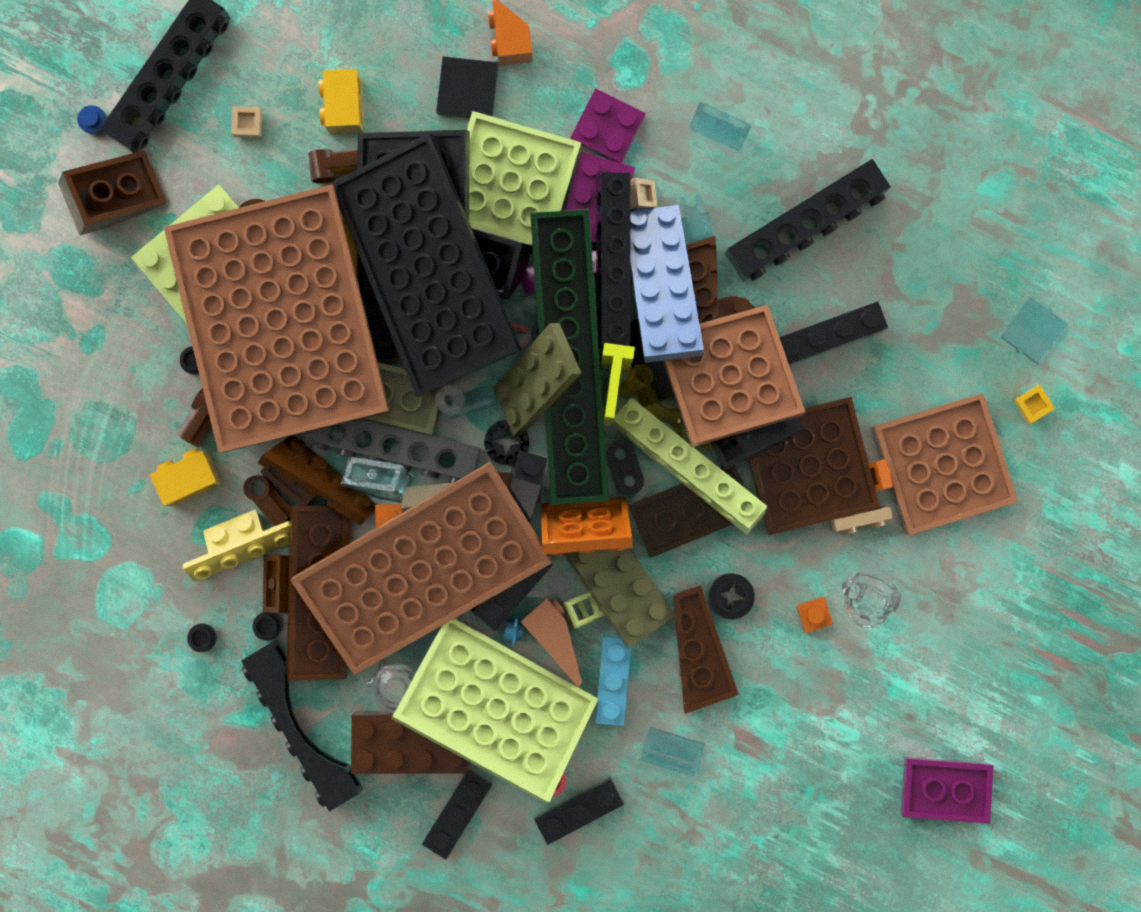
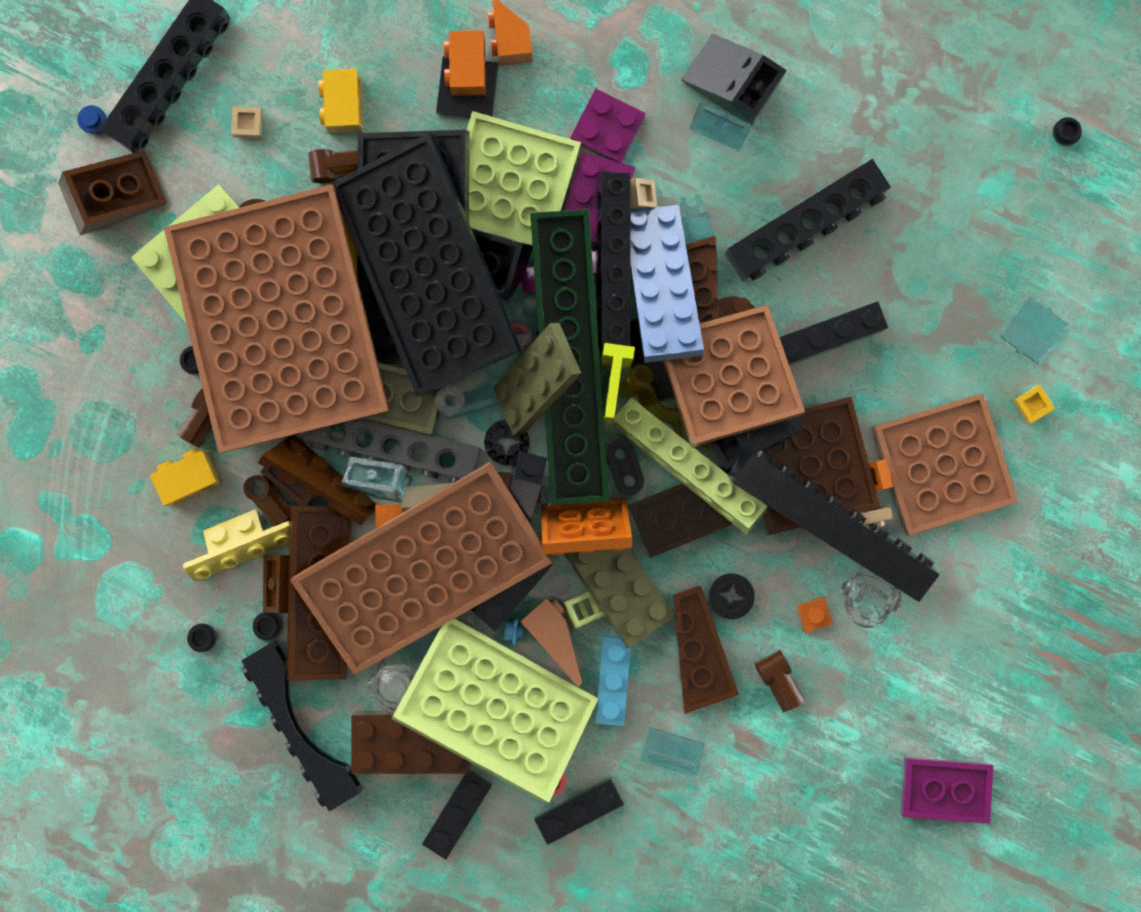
none -> orange brick [444,30,486,96]
none -> slope [681,34,787,126]
none -> black brick [727,446,940,602]
none -> reddish brown piece [754,650,805,713]
none -> black plate [1052,117,1082,146]

